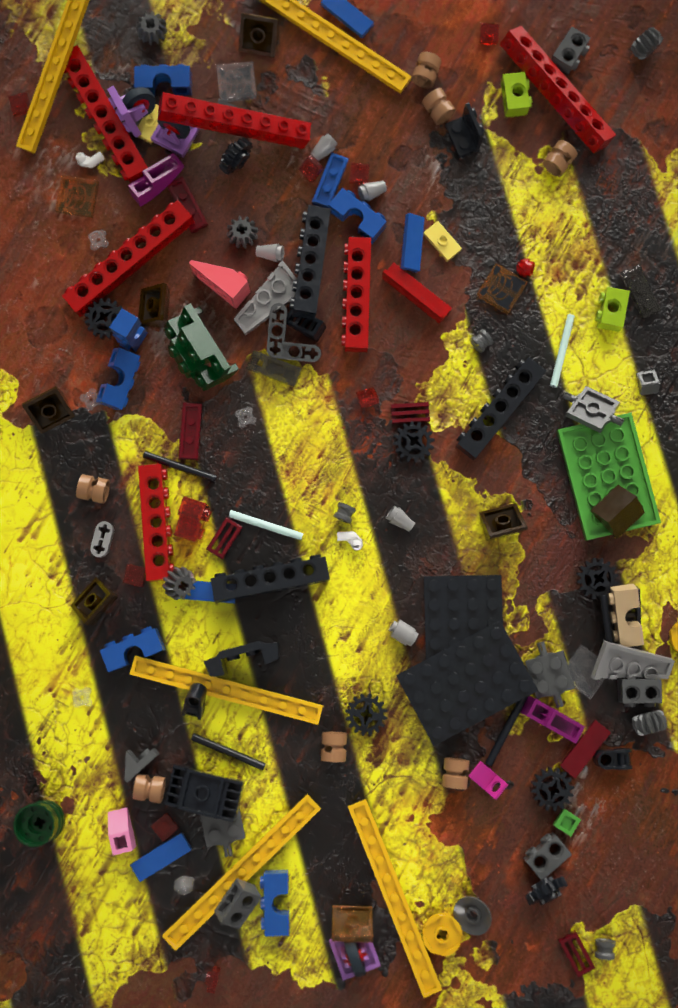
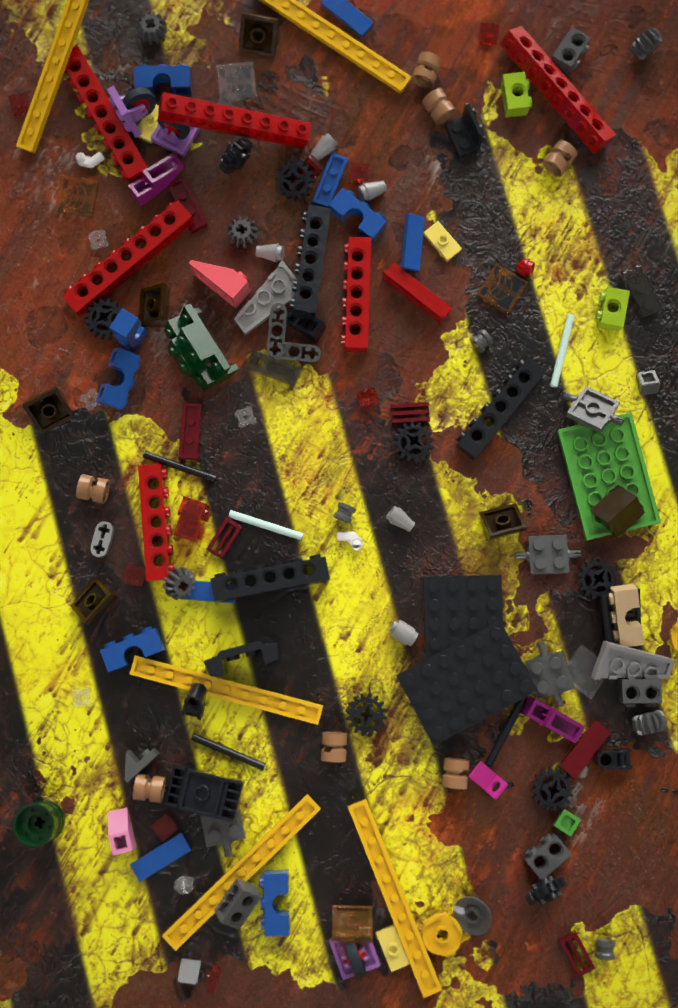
none -> slope [177,958,201,985]
none -> black gear [275,158,316,201]
none -> light yellow plate [376,924,410,972]
none -> dark grey plate [515,535,581,575]

